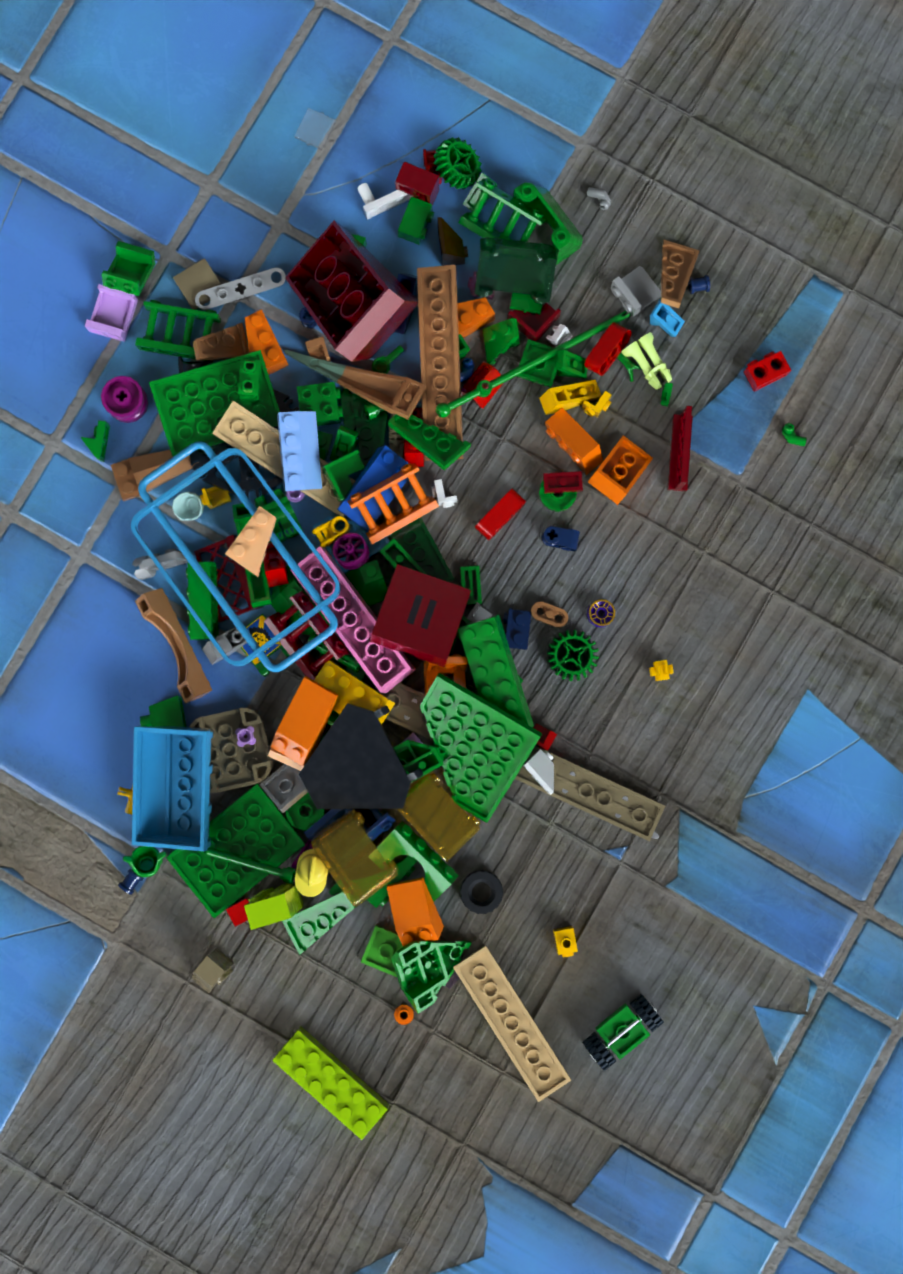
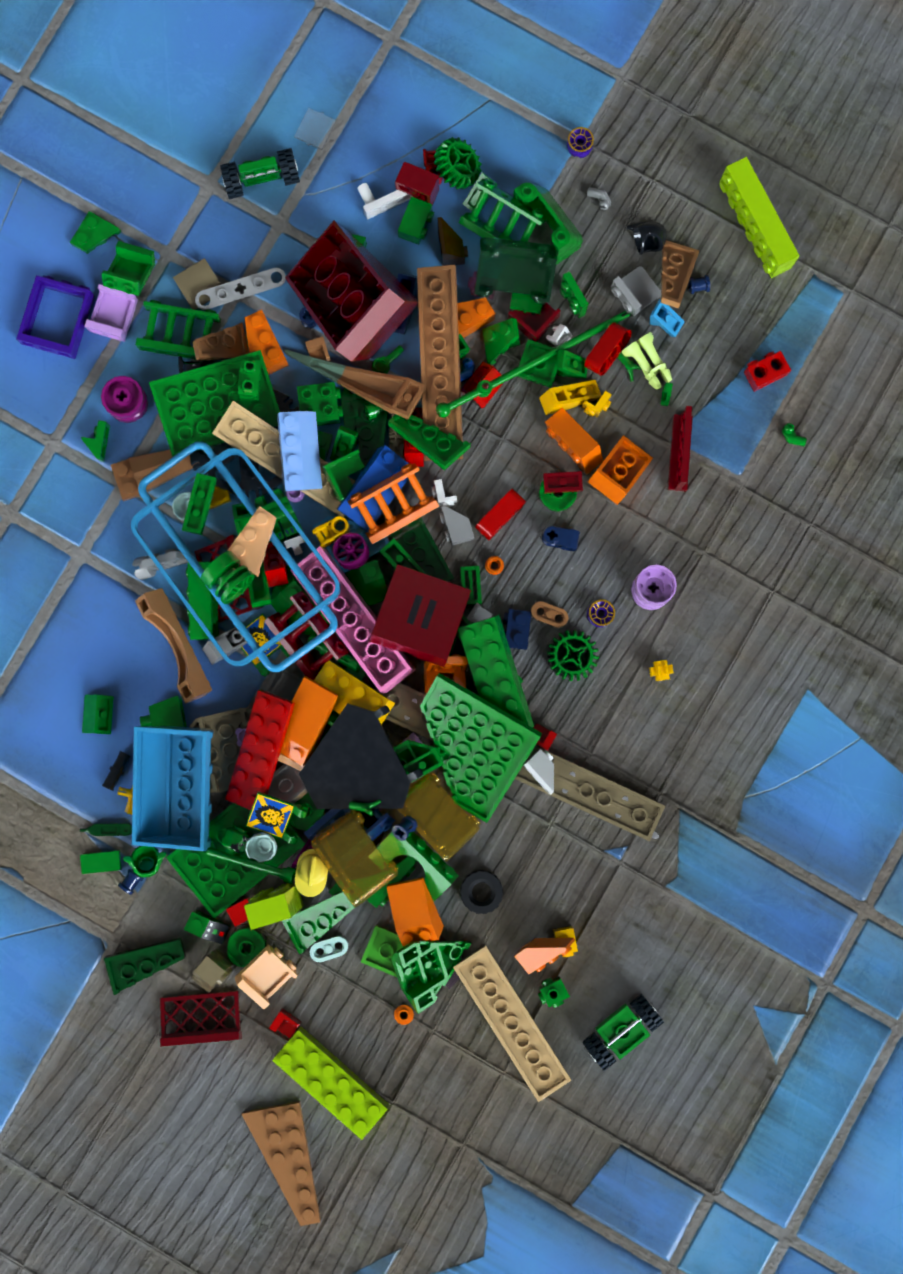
none -> dark purple window [16,275,95,359]
none -> green wing [70,211,121,254]
none -> dark green piece [80,823,132,836]
none -> green tile [80,850,122,874]
none -> green panel [82,695,114,734]
none -> black pin [102,751,131,791]
none -> dark green wing [104,938,186,995]
none -> dark red fence [160,991,242,1047]
none -> green plate [182,473,217,535]
none -> slope [184,910,231,944]
none -> green wheel [201,551,255,604]
none -> plate [220,148,300,199]
none -> green head [221,825,250,856]
none -> red plate [225,690,295,810]
none -> green plate [227,927,267,967]
none -> light nougat panel [235,944,298,1009]
none -> medium nougat wing [241,1101,321,1226]
none -> flag [245,792,308,845]
none -> light aqua hair [245,832,277,863]
none -> red panel [269,1008,301,1038]
none -> white tile [284,536,305,556]
none -> light aqua plate [310,936,348,962]
none -> green bar [349,799,381,817]
none -> dark blue bush [392,815,418,841]
none -> light grey slope [439,506,474,546]
none -> orange plate [485,556,504,575]
none -> slope [514,938,575,974]
none -> green brick [538,976,570,1008]
none -> green plate [559,271,589,318]
none -> dark purple wheel [567,127,594,158]
none -> black piece [626,221,667,255]
none -> lavender wheel [631,565,677,610]
none -> lime brick [720,157,800,278]

